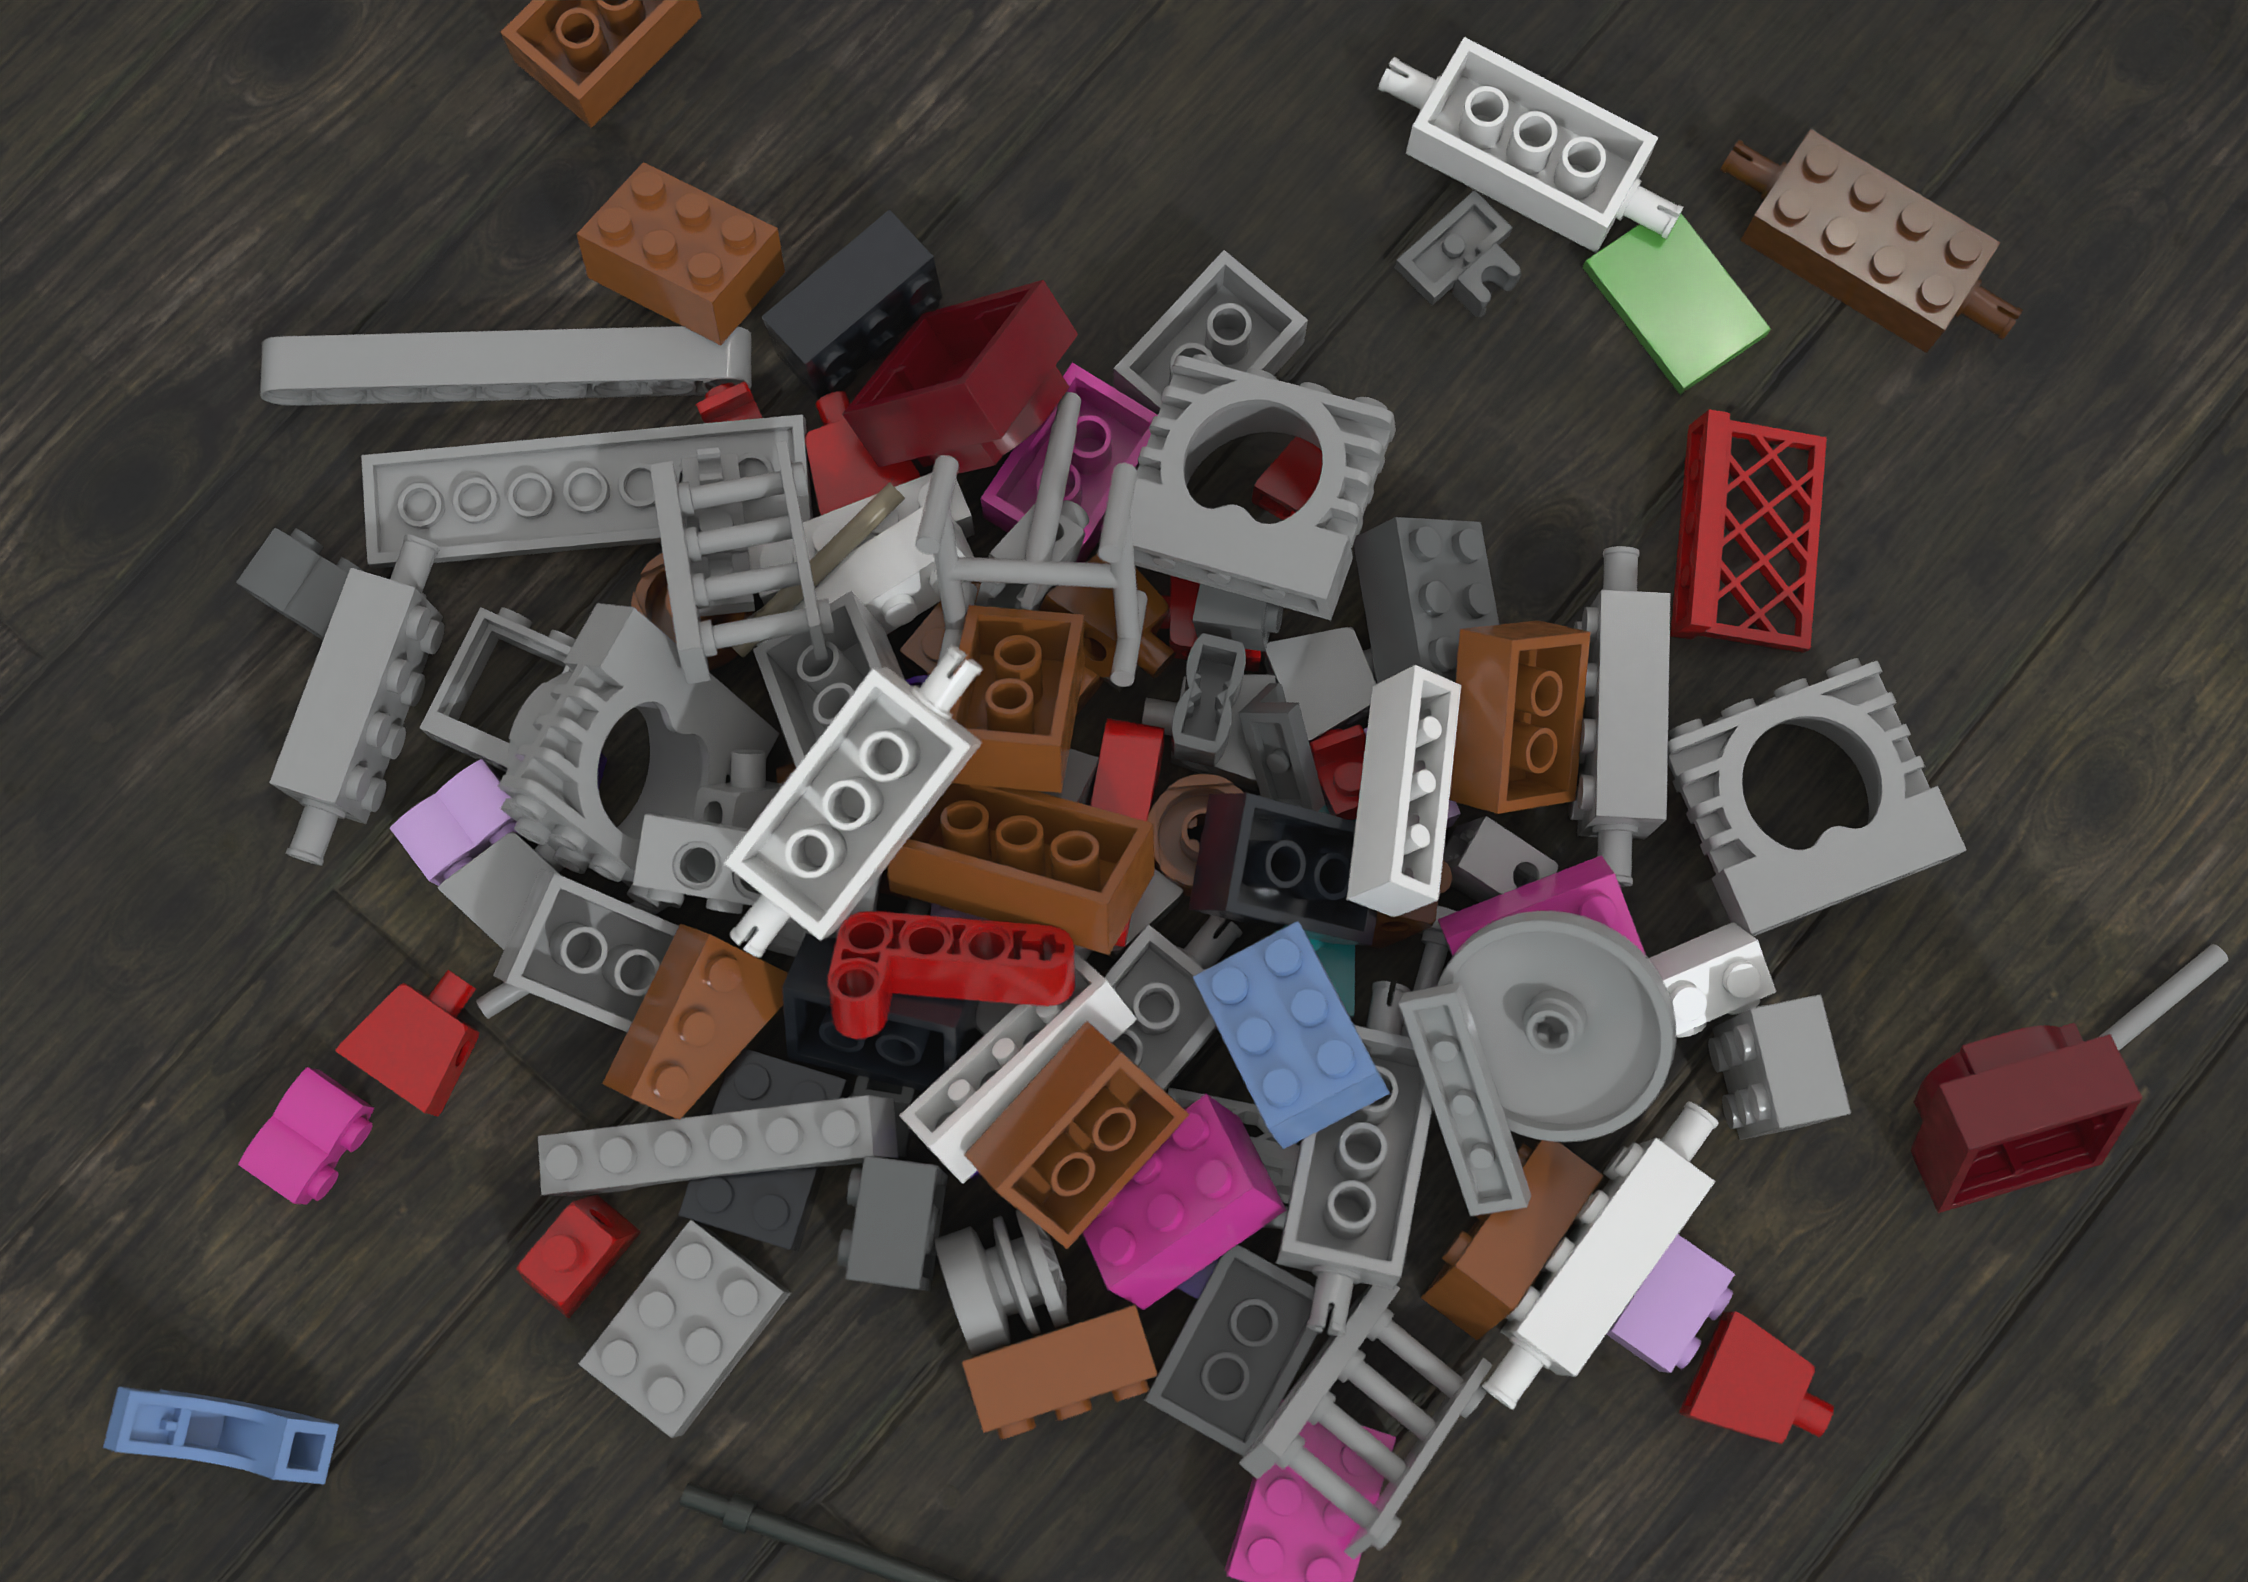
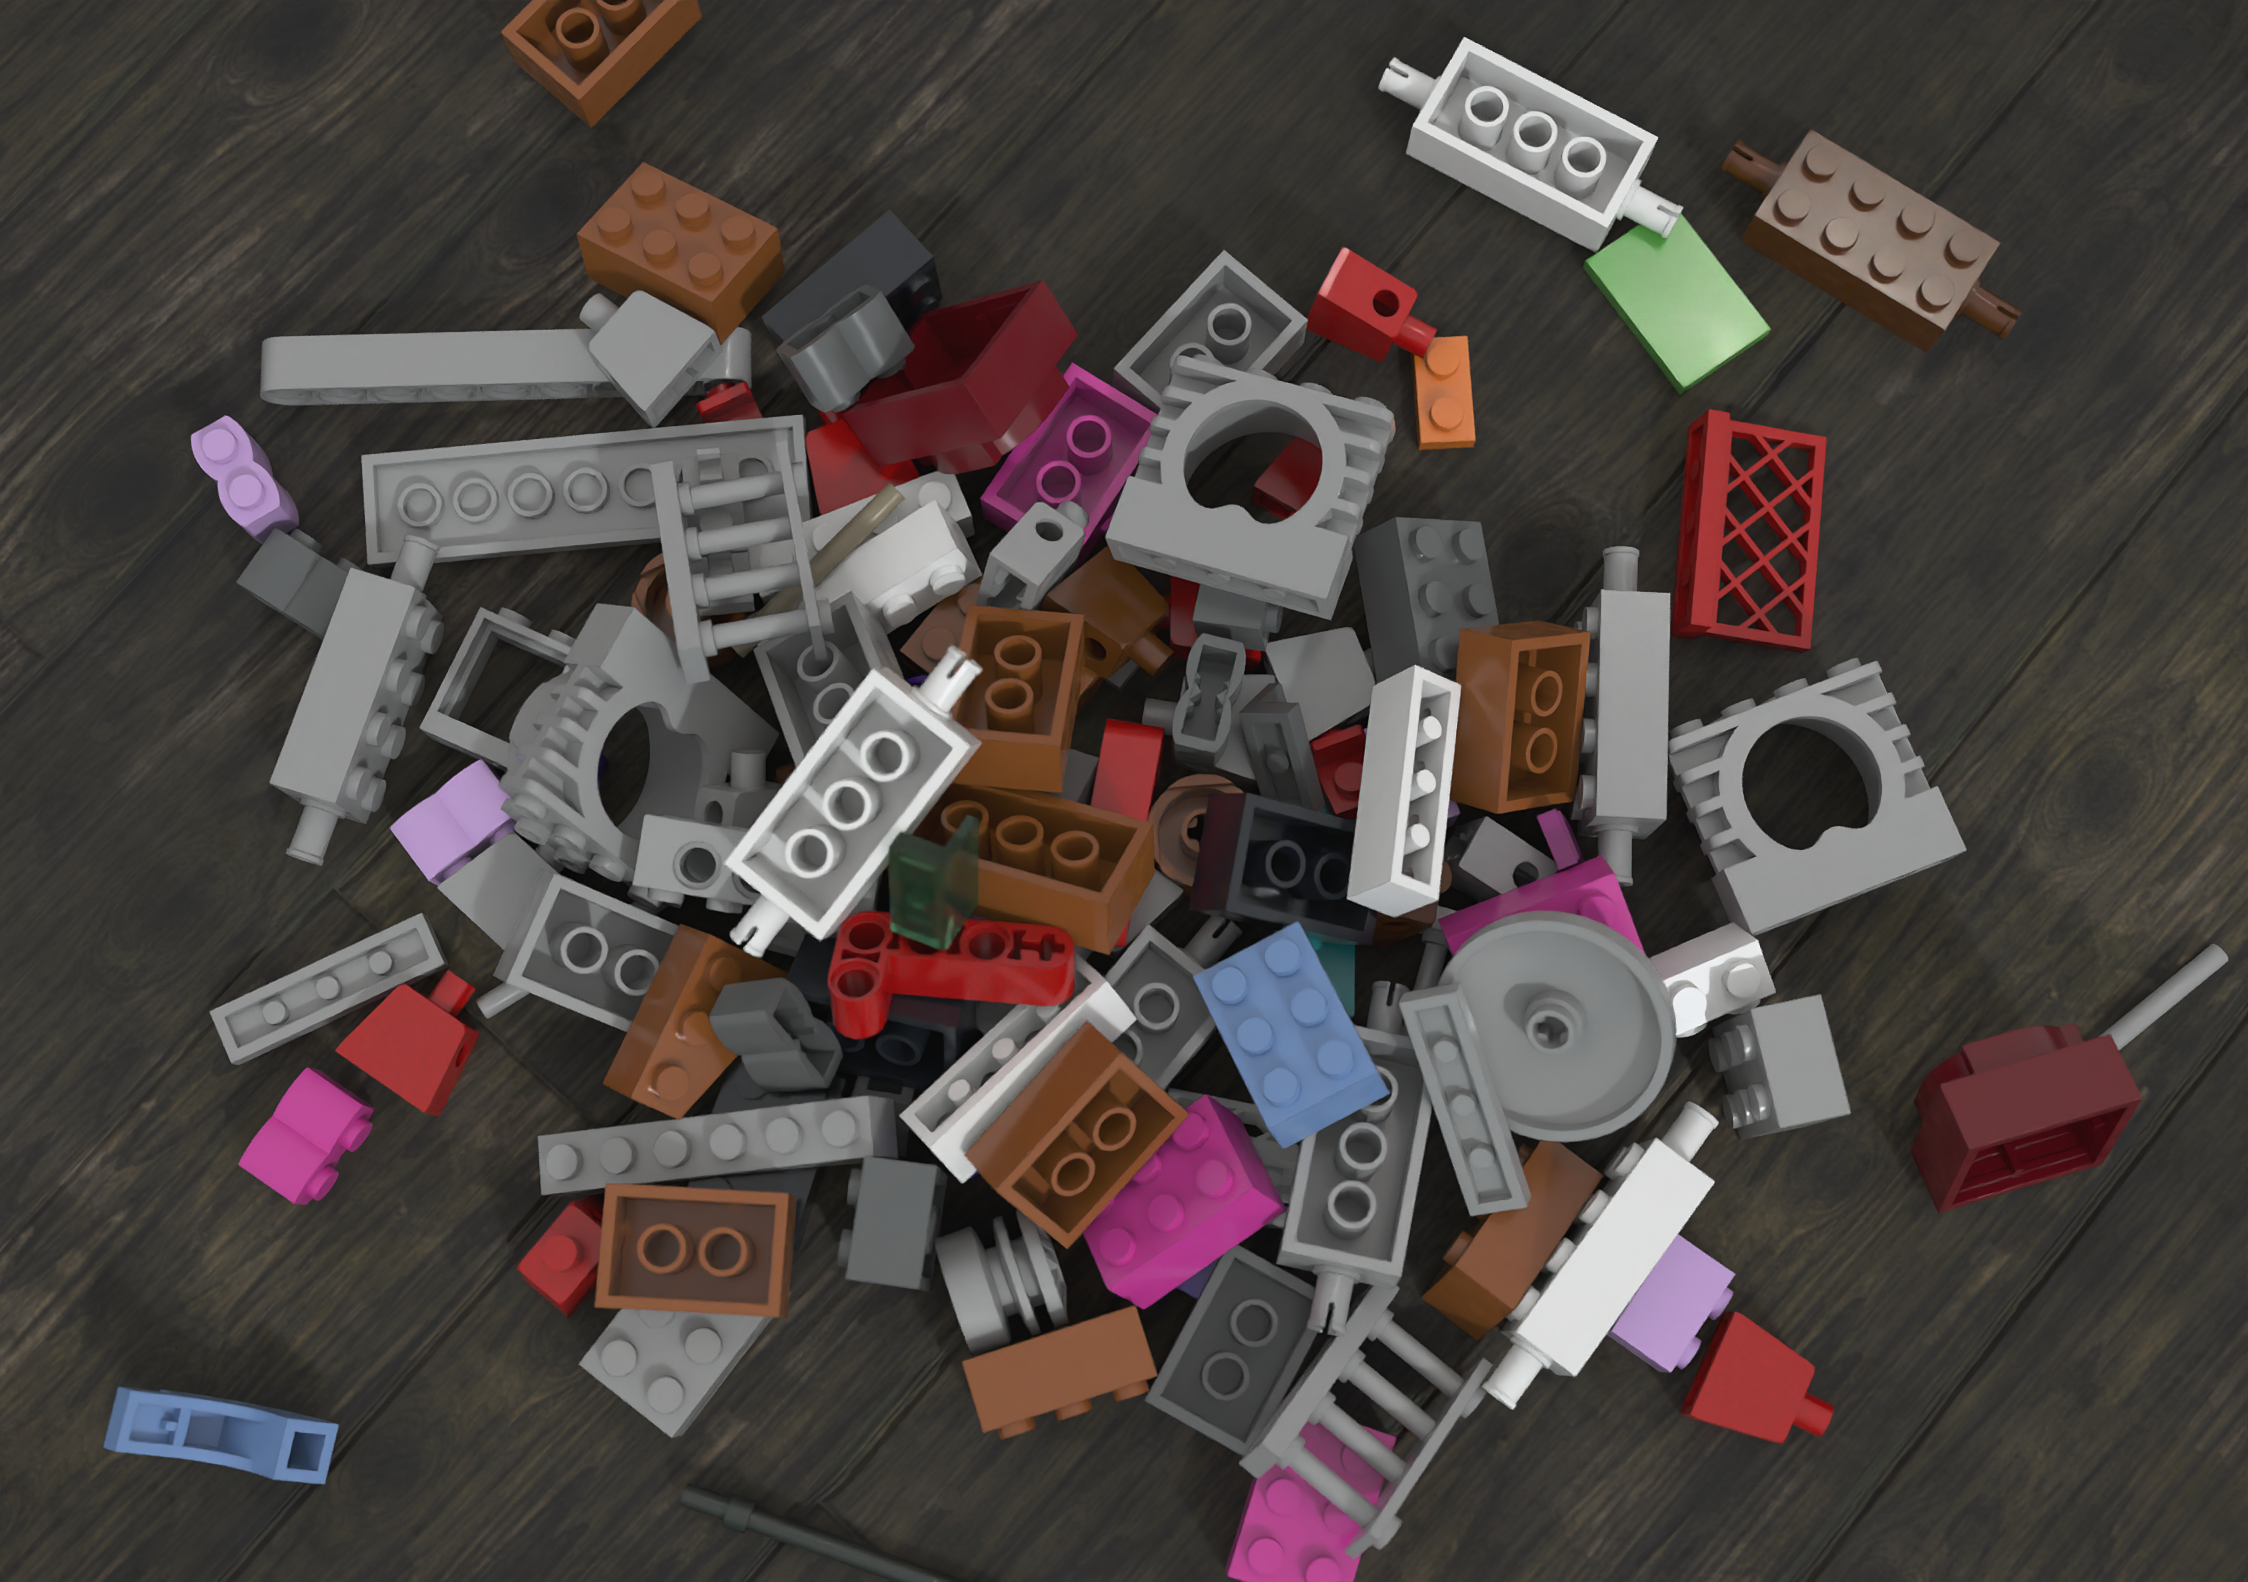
light grey piece [915,392,1148,687] -> none
dark grey plate [1394,190,1521,317] -> none
none -> lavender brick [191,415,299,544]
none -> light grey plate [209,913,450,1065]
none -> light grey torso [580,290,723,428]
none -> dark orange brick [595,1183,797,1318]
none -> dark grey brick [709,978,843,1094]
none -> dark grey brick [776,284,915,413]
none -> clear green panel [889,815,979,951]
none -> red torso [1306,247,1437,362]
none -> orange plate [1411,336,1476,450]
none -> magenta tile [1537,808,1585,871]

